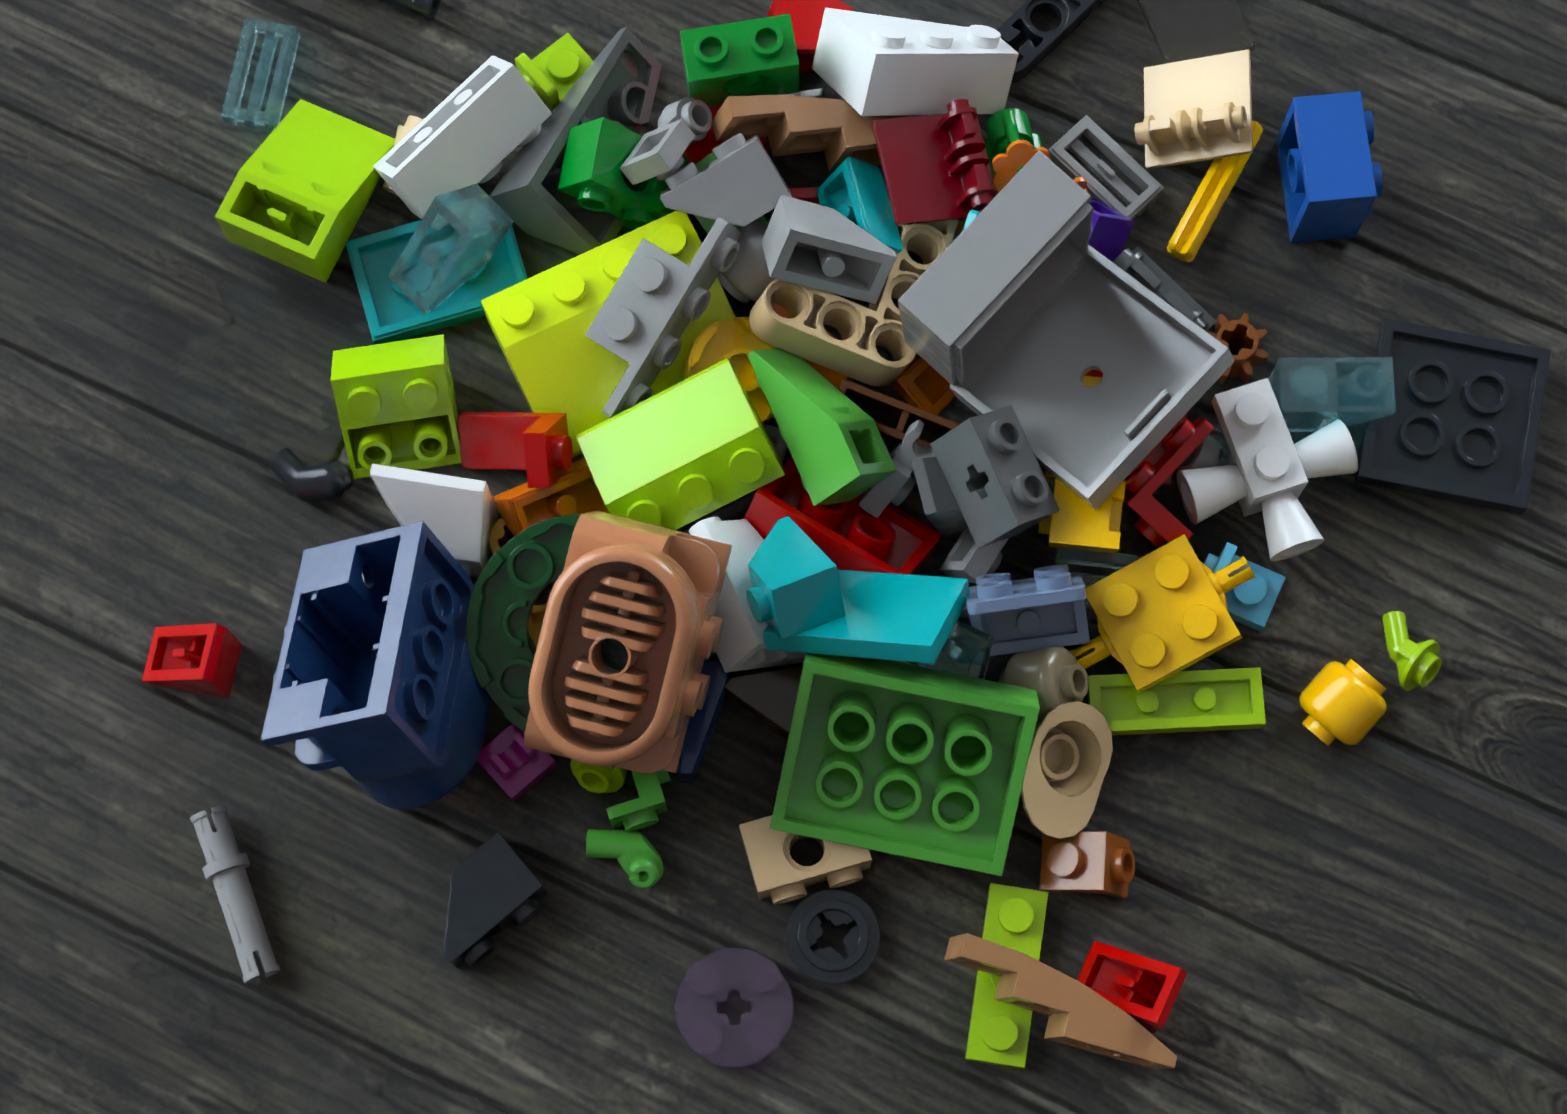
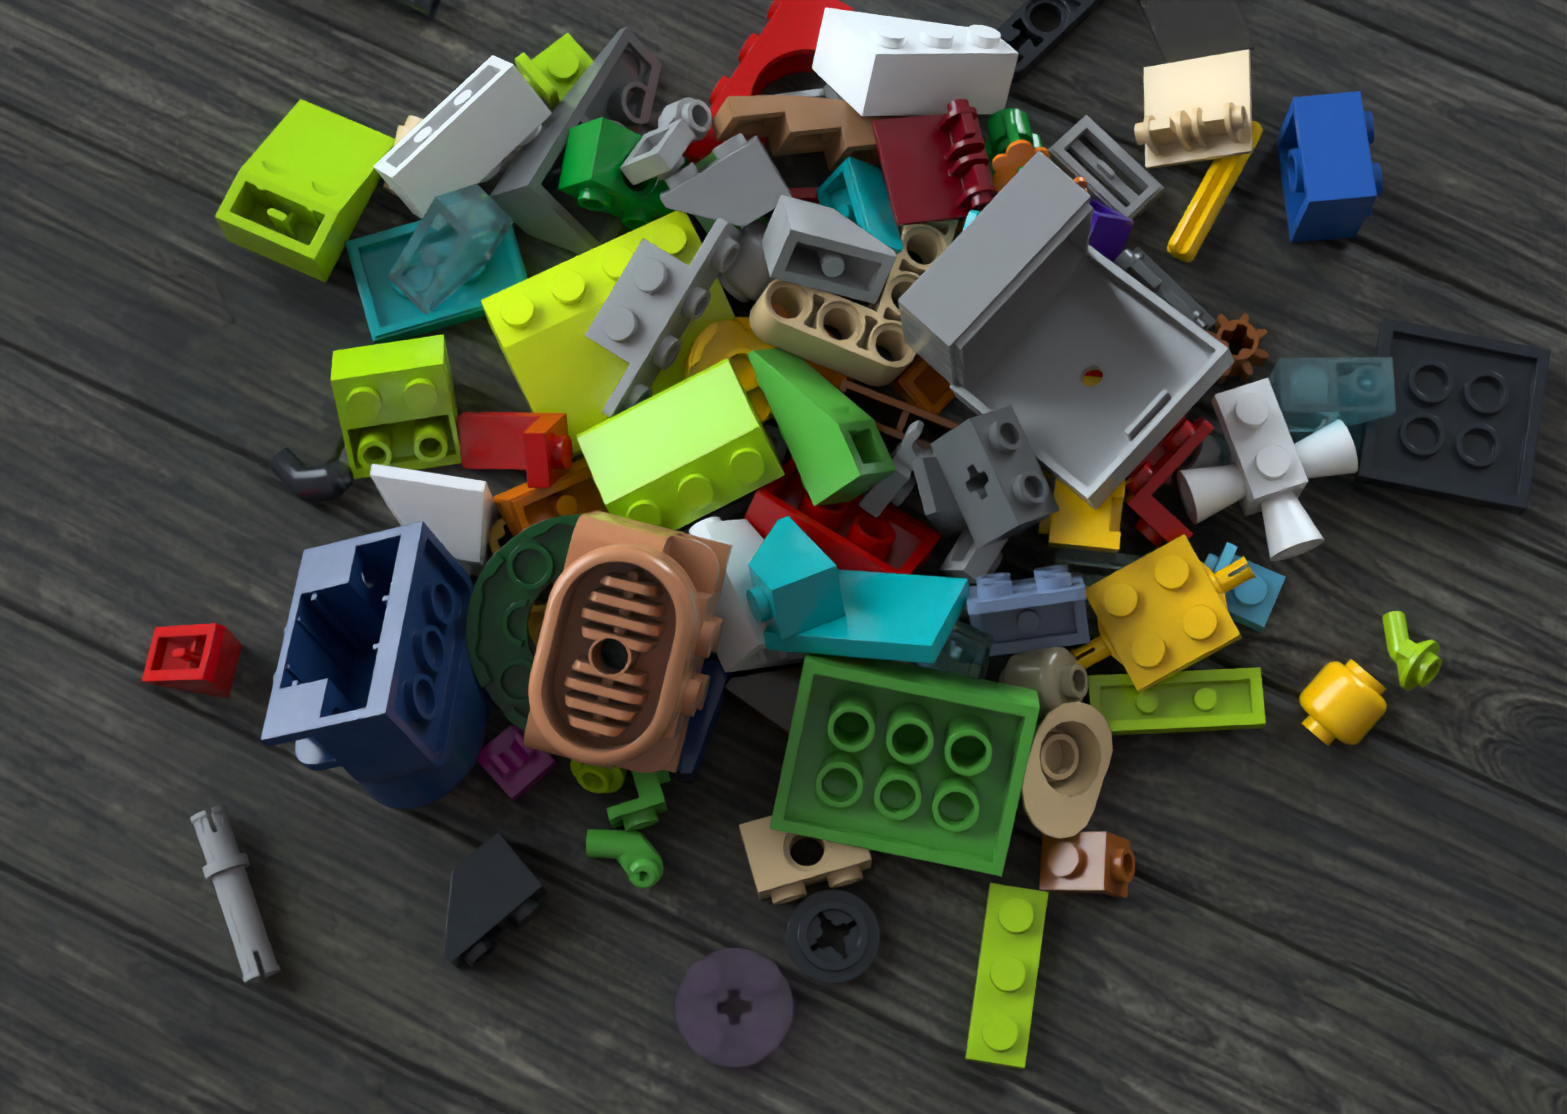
clear light blue tile [221,18,301,131] -> none
green brick [680,14,800,107] -> none
medium nougat slope [944,933,1177,1070] -> none
red slope [1077,941,1188,1034] -> none

